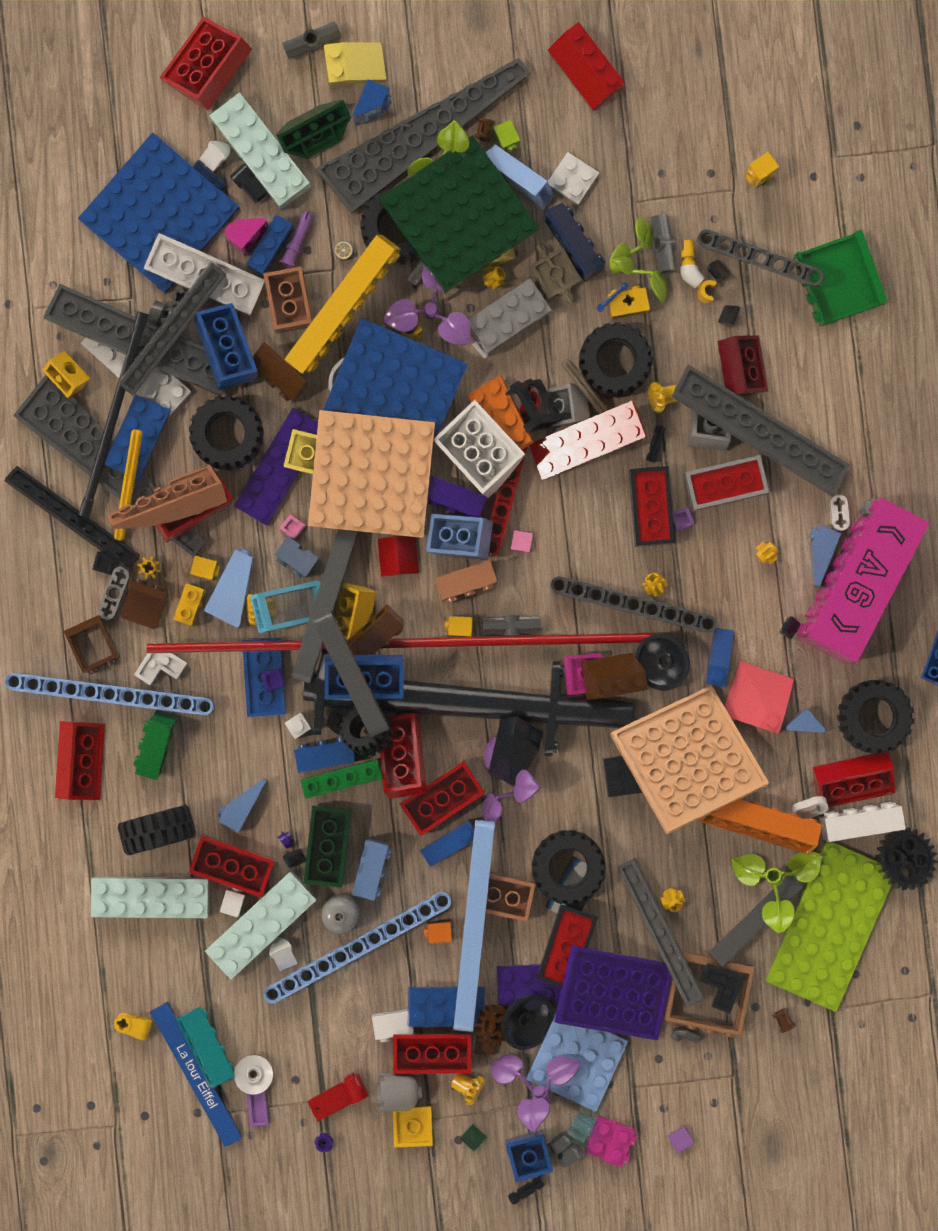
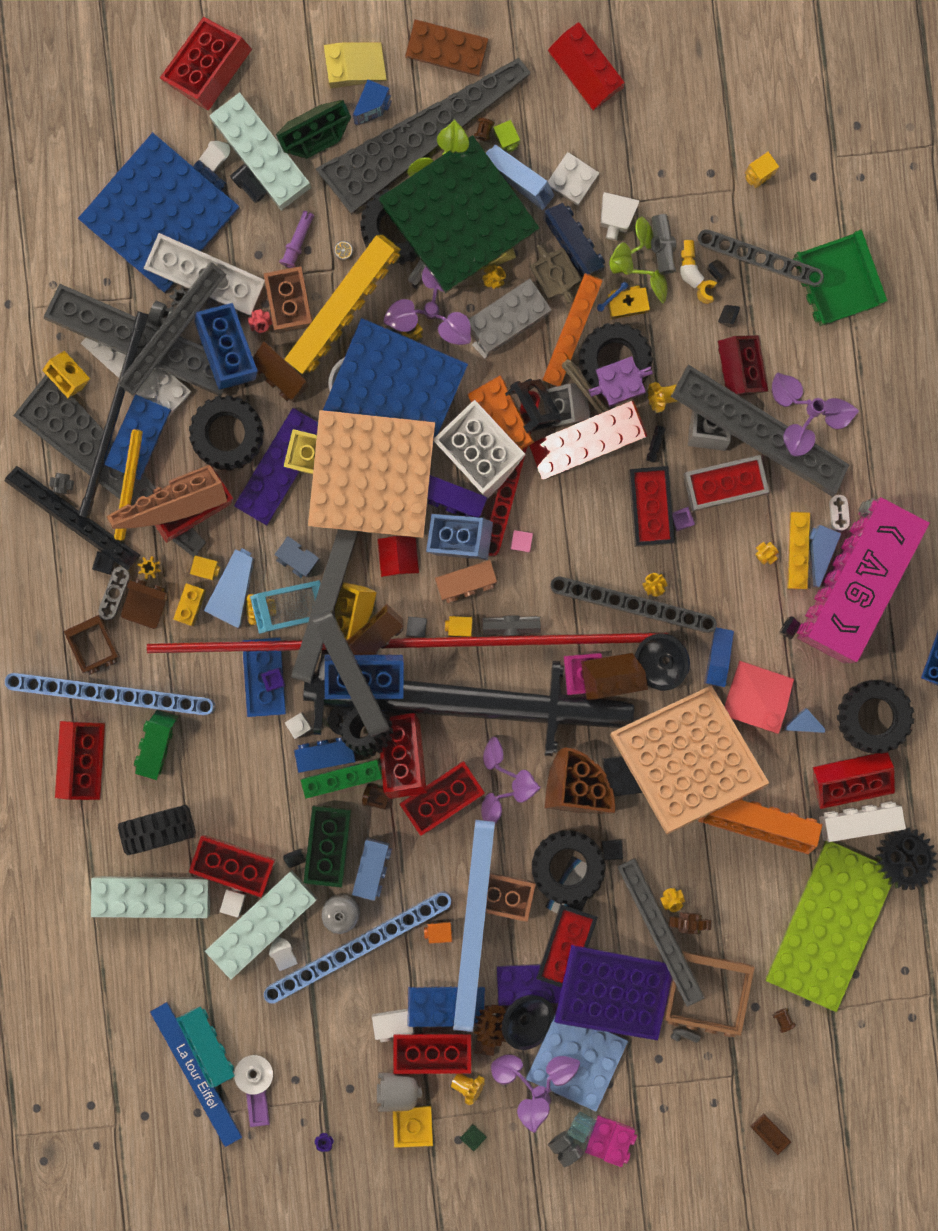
yellow piece [114,1012,153,1040] -> none
white plate [134,643,188,685] -> none
medium blue slope [218,779,267,833] -> none
dark pink slope [224,218,269,256] -> none
blue brick [246,215,294,276] -> none
dark purple plate [278,831,295,849] -> none
bright pink tile [279,514,306,541] -> none
dark grey piece [282,21,341,59] -> none
red door [307,1072,369,1122] -> none
blue slope [420,820,474,867] -> none
black slope [488,716,543,787] -> none
blue brick [505,1130,553,1182] -> none
black axle [508,1177,544,1205] -> none
medium lavender tile [667,1126,694,1153] -> none
black plate [700,963,744,1014] -> none
dark grey tile [708,876,803,967] -> none
lime plant [731,852,822,933] -> none
white beam [791,796,828,819] -> none
none -> dark grey gear [49,473,74,494]
none -> coral gear [248,309,273,333]
none -> reddish brown tile [362,783,388,810]
none -> dark orange plate [405,19,488,77]
none -> black slope [406,616,427,638]
none -> orange plate [542,273,603,387]
none -> dark orange brick [544,747,615,814]
none -> medium lavender plate [589,356,653,407]
none -> white torso [600,192,639,241]
none -> black tile [602,839,623,860]
none -> reddish brown gear [669,912,712,934]
none -> reddish brown plate [750,1113,791,1155]
none -> medium lavender plant [772,373,859,456]
none -> yellow plate [787,512,810,589]

